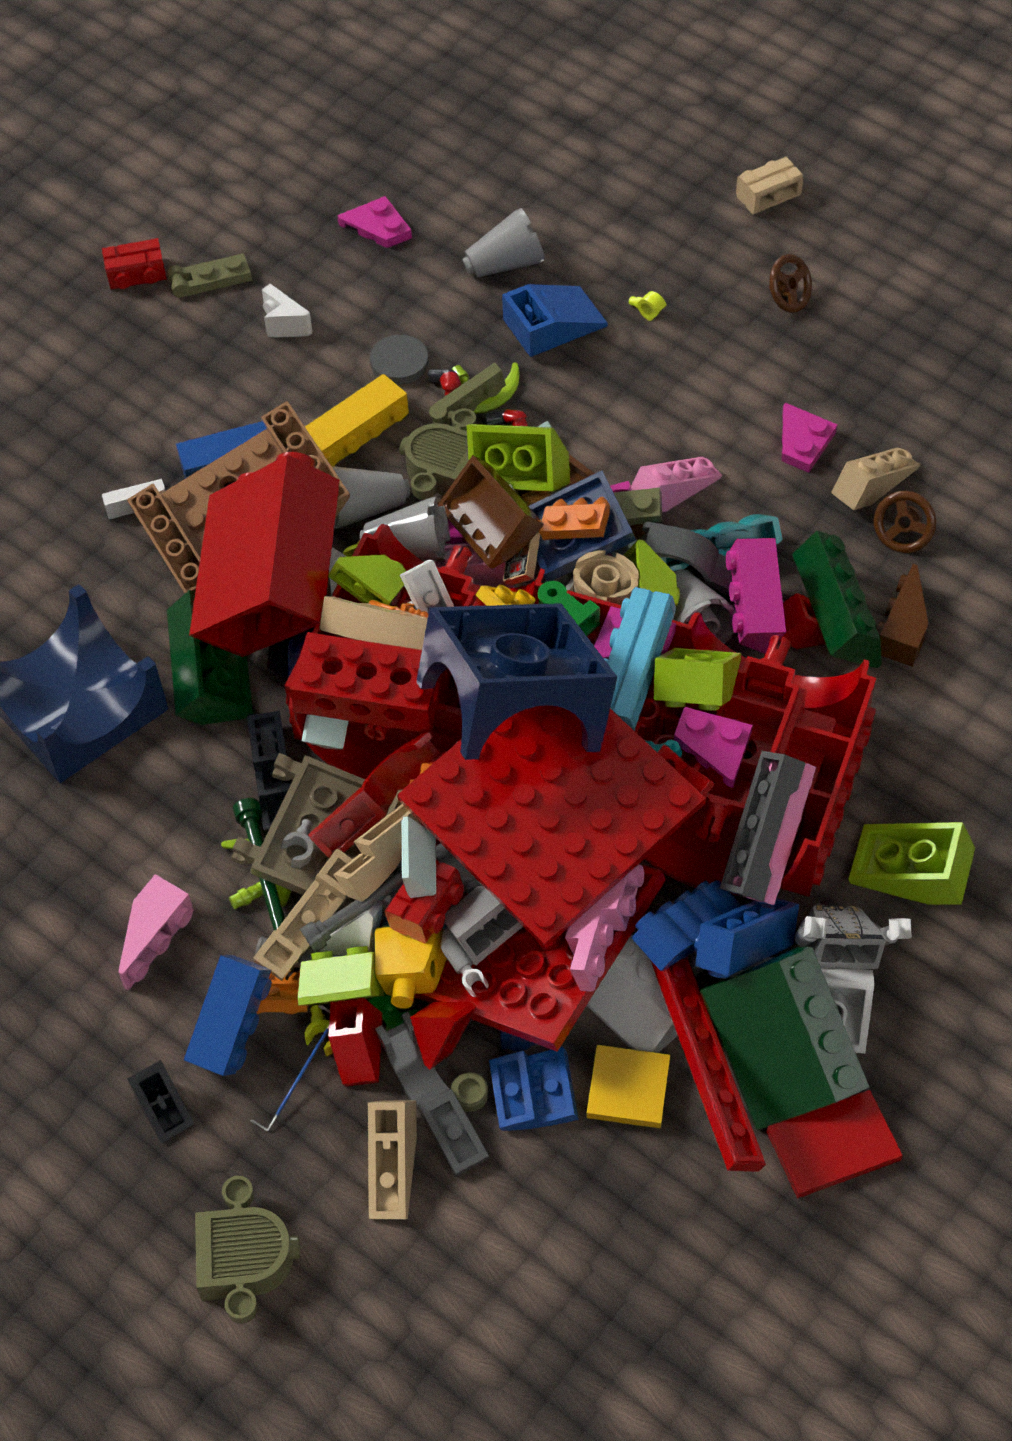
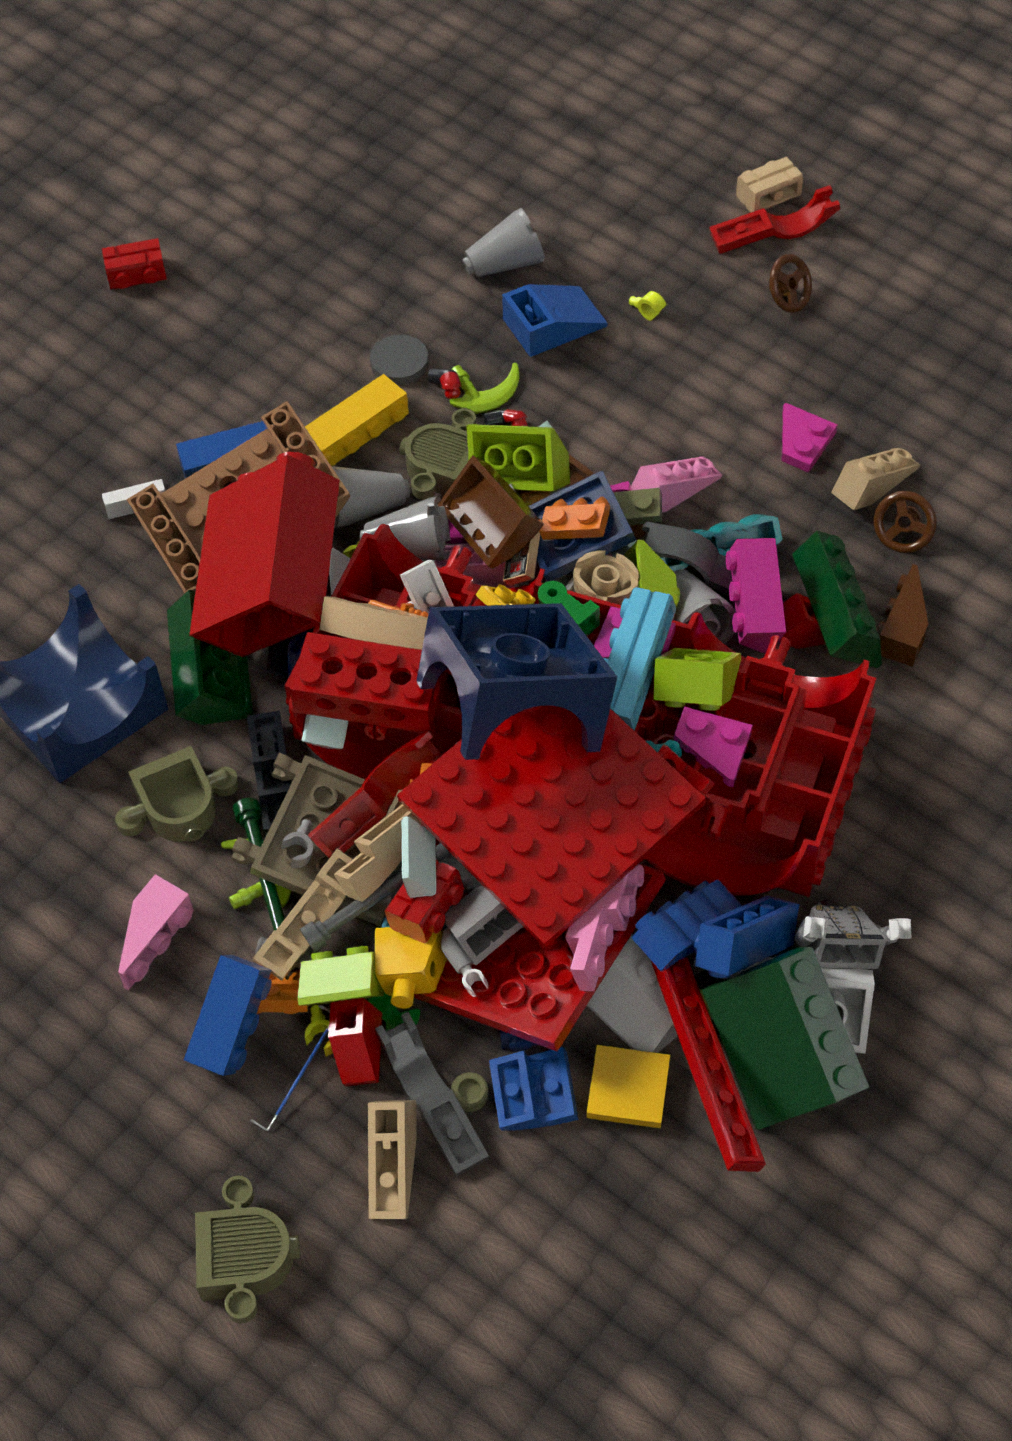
black slope [127,1060,194,1143] -> none
olive plate [167,253,252,298] -> none
white slope [262,284,313,337] -> none
white slope [320,901,383,956] -> none
lime slope [328,555,406,605] -> none
dark pink wing [337,196,412,248] -> none
red slope [410,1002,477,1070] -> none
olive plate [429,363,506,426] -> none
dark grey piece [720,751,816,905] -> none
red tile [766,1090,903,1199] -> none
lime slope [848,822,975,905] -> none
none -> olive piece [115,746,239,842]
none -> red piece [709,185,840,254]

